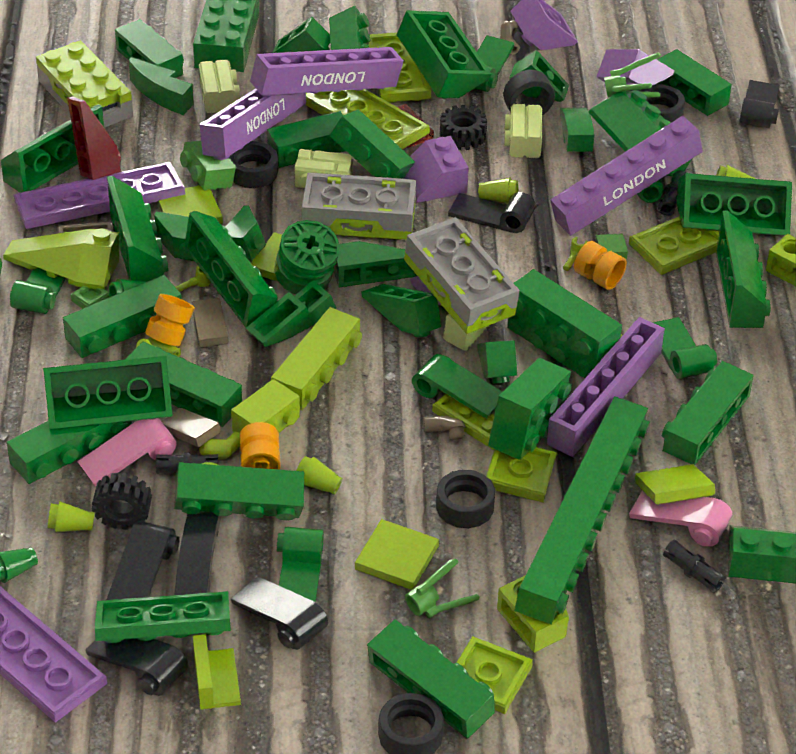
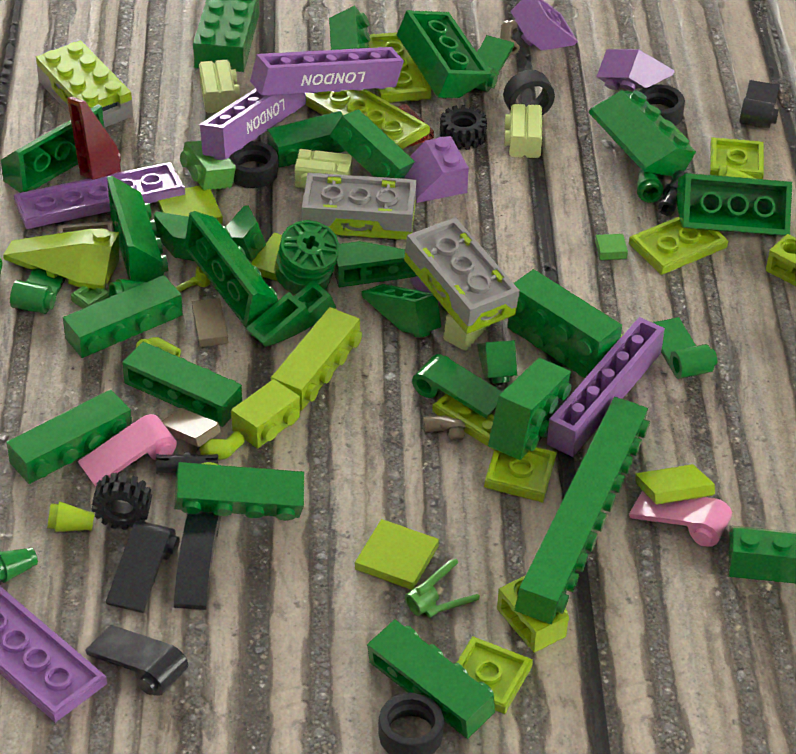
green slope [43,356,173,429] -> none
green plate [95,591,231,643] -> none
brick [115,19,184,78] -> none
green slope [129,57,194,116] -> none
light orange wheel [145,294,195,346] -> none
lime panel [193,634,241,710] -> none
door [230,577,328,650] -> none
light orange wheel [240,422,281,470] -> none
green slope [272,17,330,53] -> none
green door [277,527,324,603] -> none
lime cone [296,456,343,495] -> none
black tyre [436,469,496,529] -> none
black door [448,192,536,233] -> none
lime cone [478,177,519,203] -> none
green slope [509,50,569,102] -> none
medium lavender brick [550,116,703,236] -> none
green slope [560,108,595,152] -> none
lime hand [563,237,588,271] -> none
light orange wheel [574,240,627,290] -> none
bright green plant [604,52,661,98] -> none
green brick [657,49,732,116] -> none
green brick [661,361,754,465] -> none
black pin [663,539,726,593] -> none
green slope [716,211,771,328] -> none
none -> lime tile [710,137,764,179]

